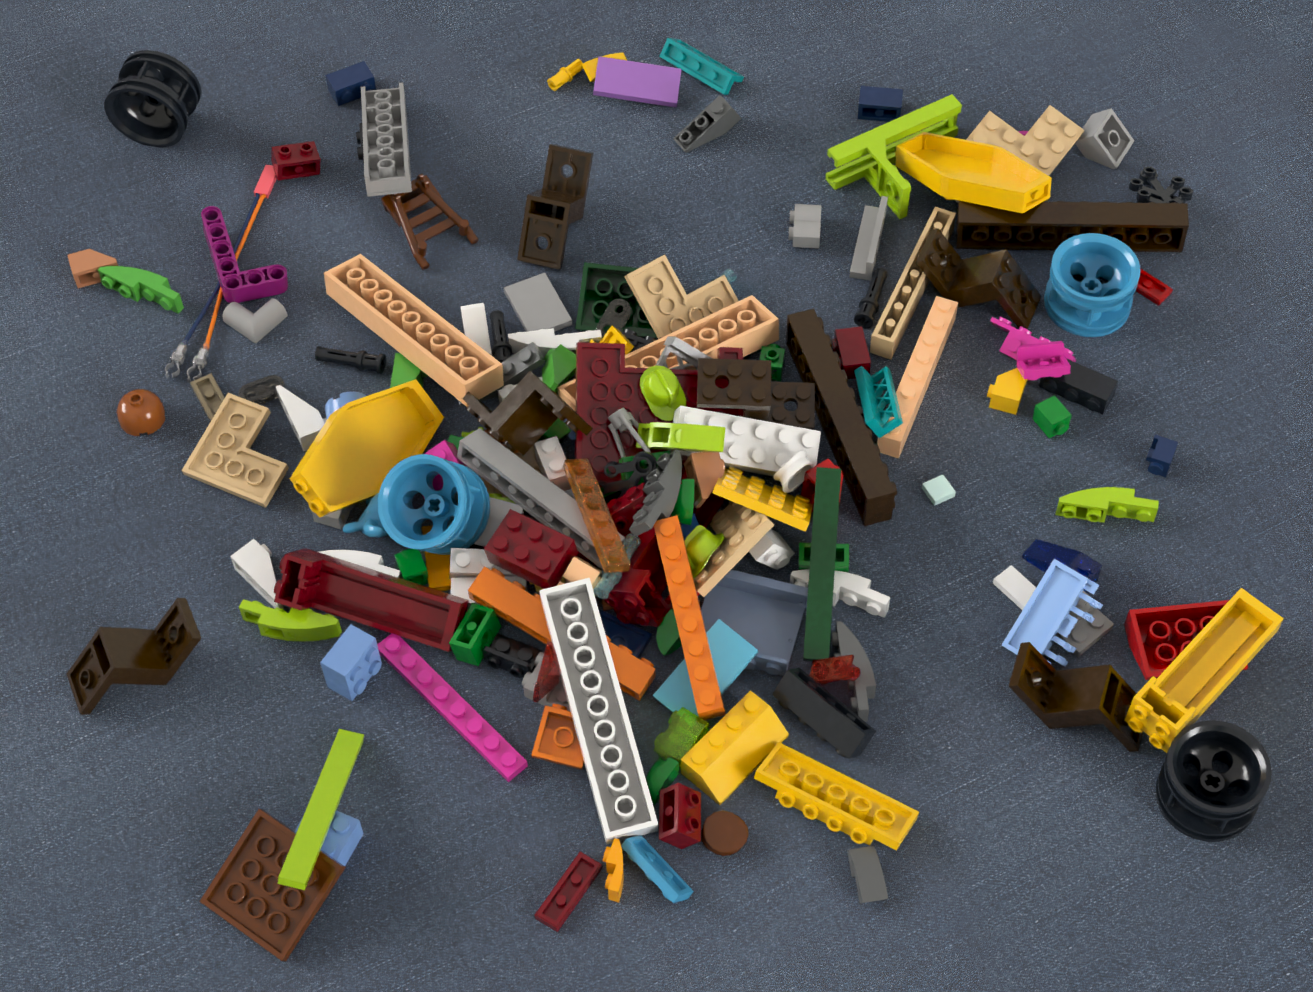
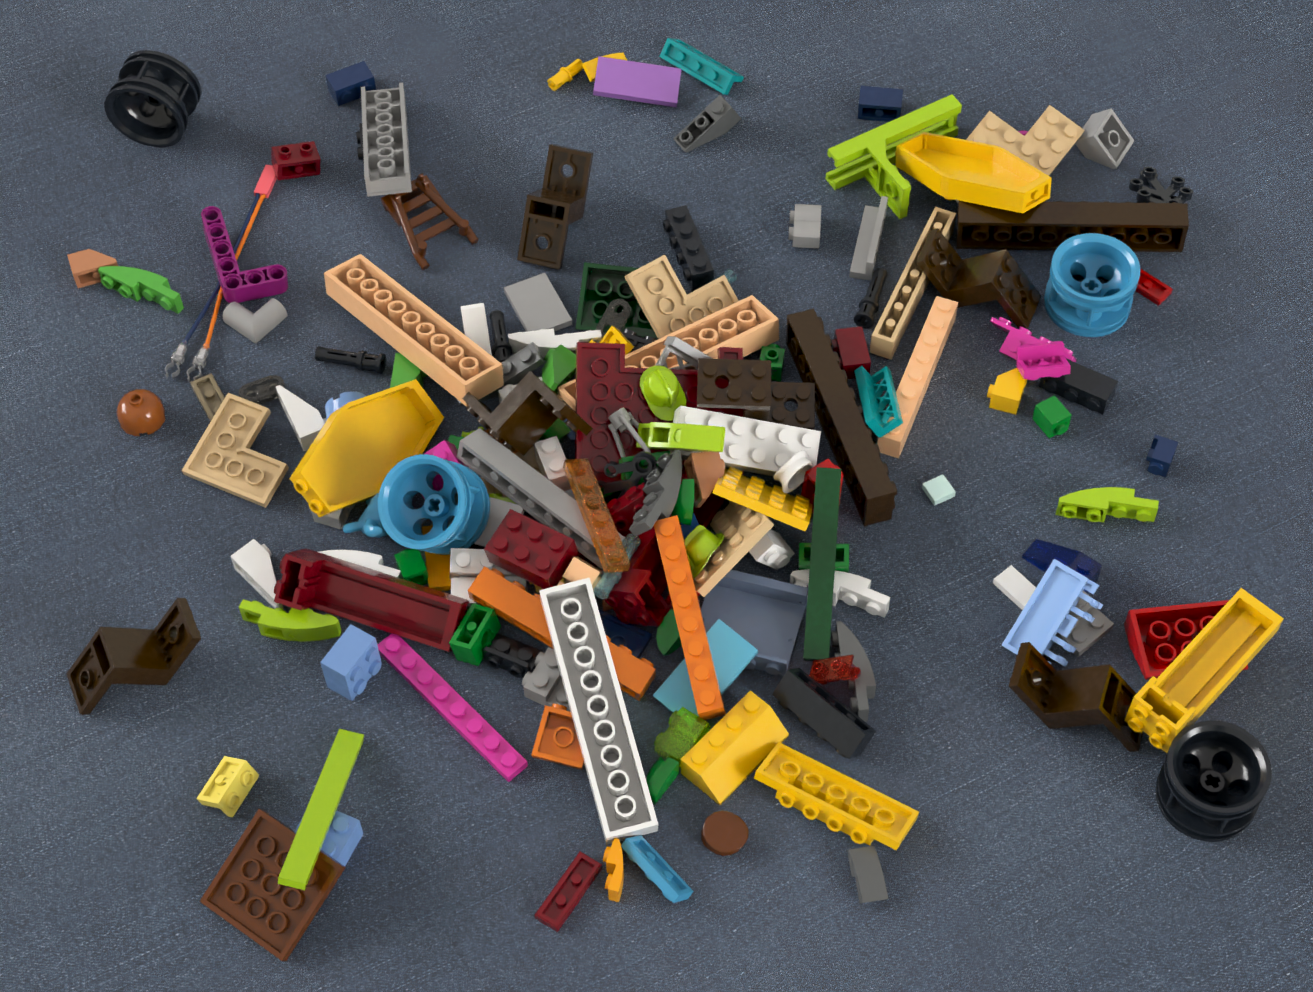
clear red slope [533,641,560,703] -> none
dark red brick [659,782,701,849] -> none
none -> light yellow bracket [197,756,259,817]
none -> black brick [662,205,714,292]

